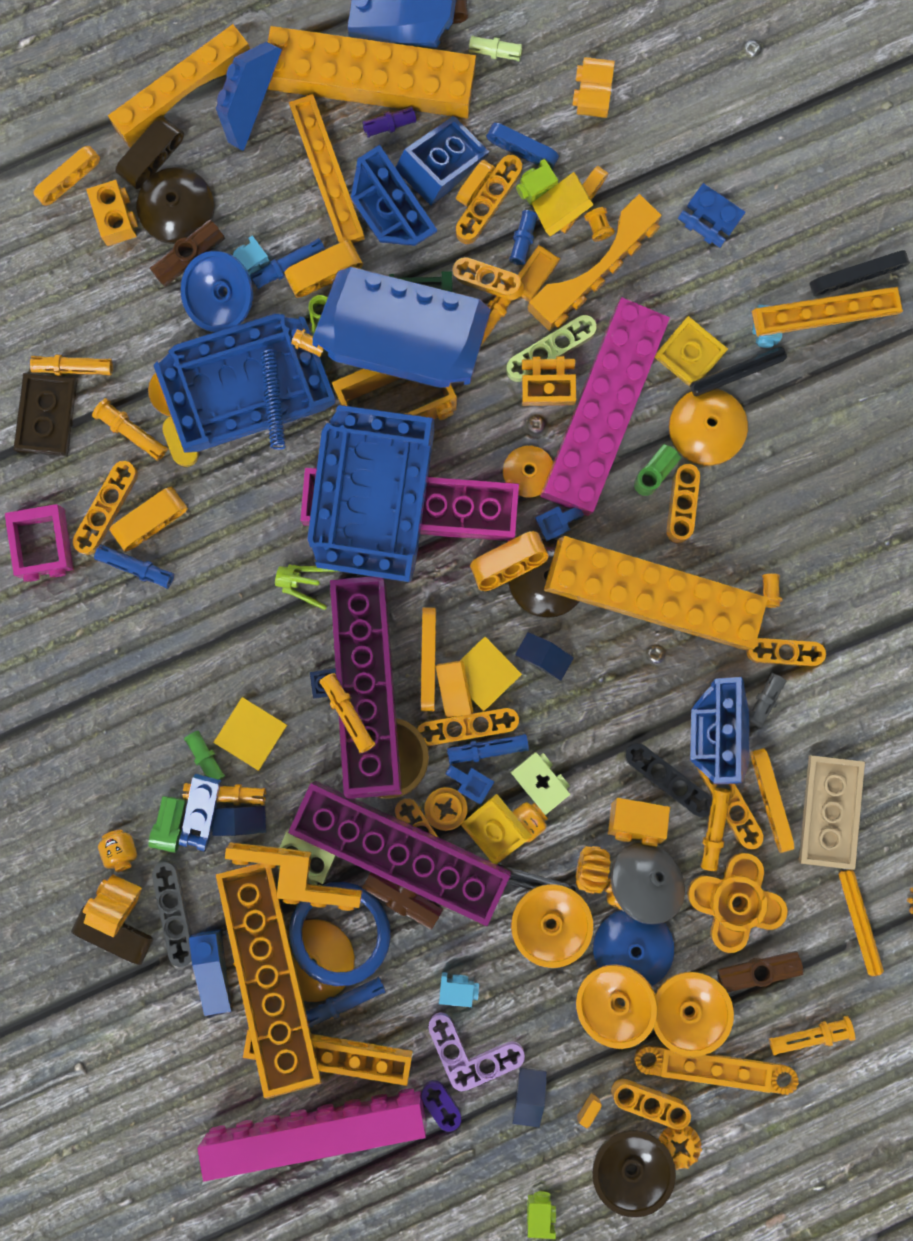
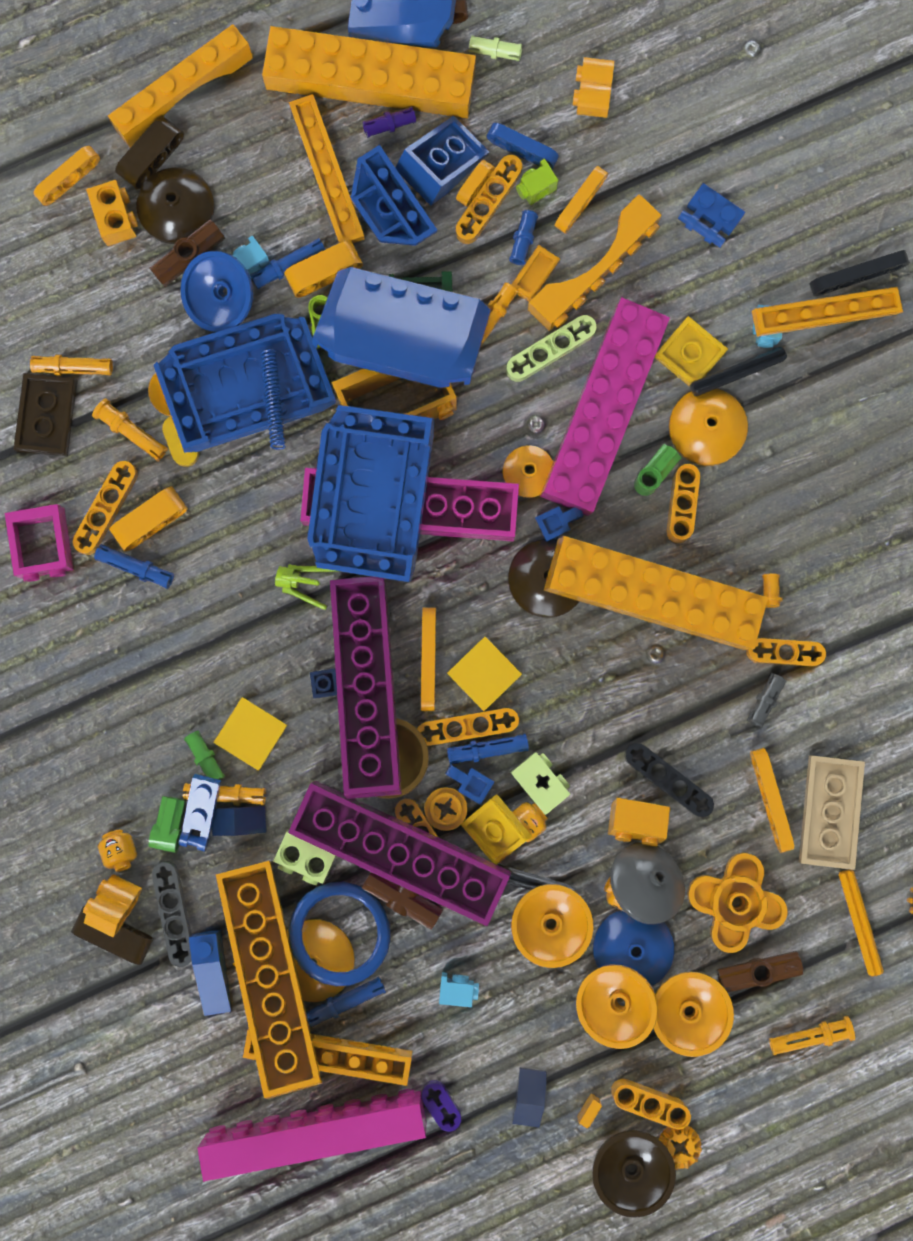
blue wedge [216,42,282,151] -> none
light orange bracket [225,842,362,911] -> none
light orange pin [291,329,324,357] -> none
light orange pin [319,673,376,753] -> none
lavender beam [429,1012,525,1091] -> none
light orange tile [435,660,474,718] -> none
light orange beam [453,257,524,300] -> none
light orange beam [470,531,548,591] -> none
dark blue slope [515,632,574,681] -> none
light orange brick [522,356,576,406] -> none
lime brick [526,1192,556,1239] -> none
yellow tile [532,172,593,236] -> none
light orange gear [575,846,611,894] -> none
light orange bush [584,207,615,242] -> none
light orange plate [634,1045,799,1095] -> none
blue wedge [690,677,749,784] -> none
light orange beam [697,767,764,849] -> none
light orange pin [700,788,731,871] -> none

